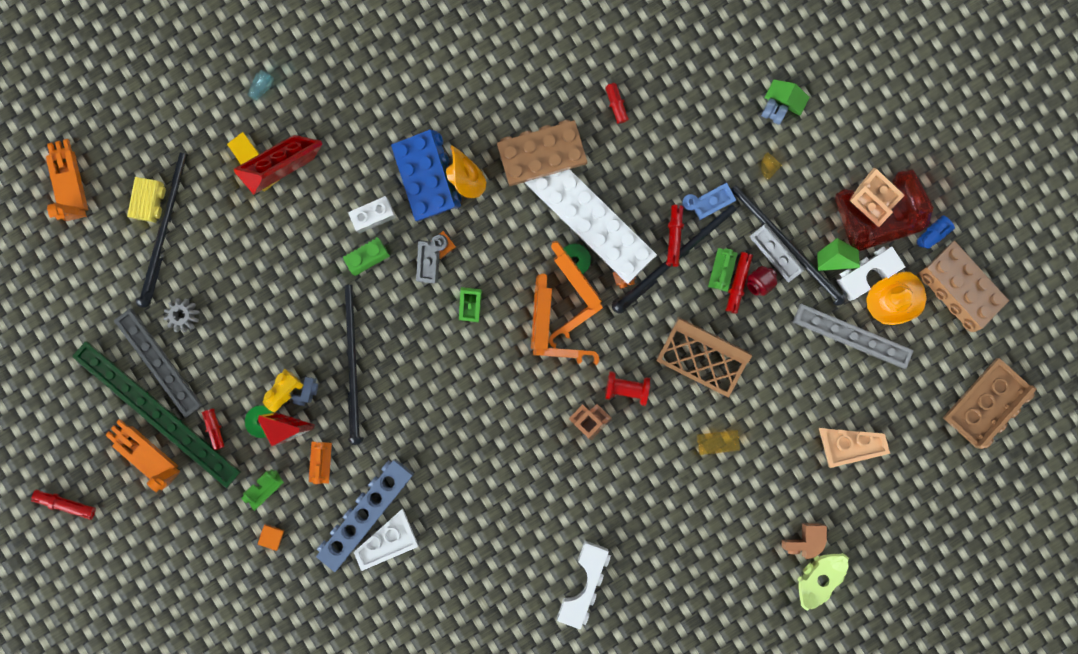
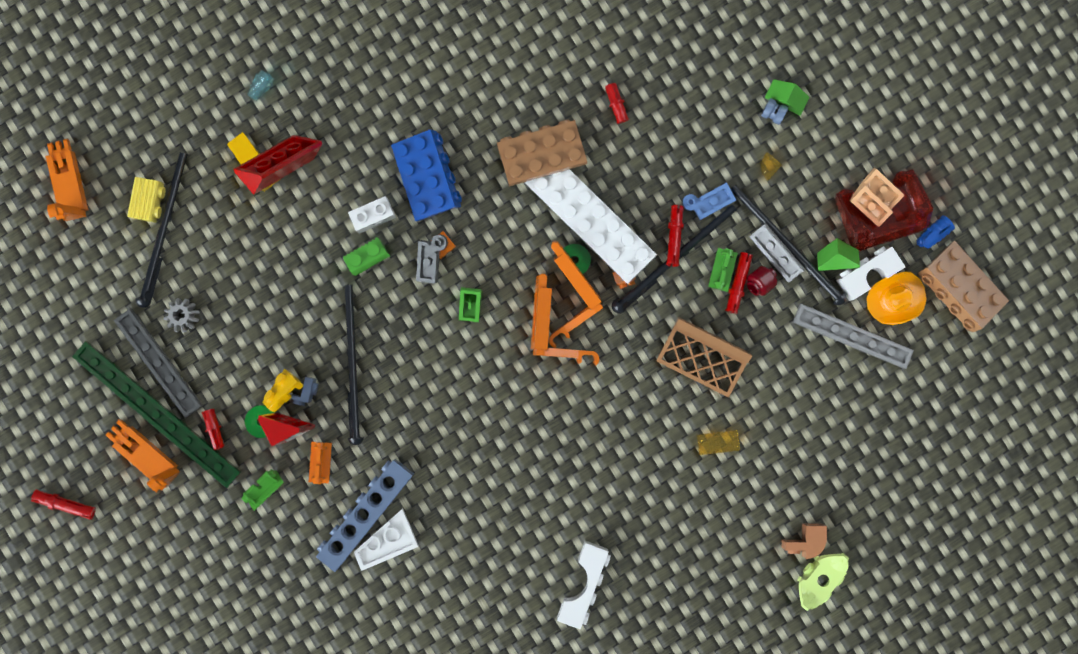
orange tile [257,524,284,551] -> none
light orange hat [446,145,487,198] -> none
nougat brick [569,404,612,440] -> none
red piece [605,371,650,406] -> none
light nougat wing [819,428,890,468] -> none
medium nougat bracket [943,358,1037,449] -> none

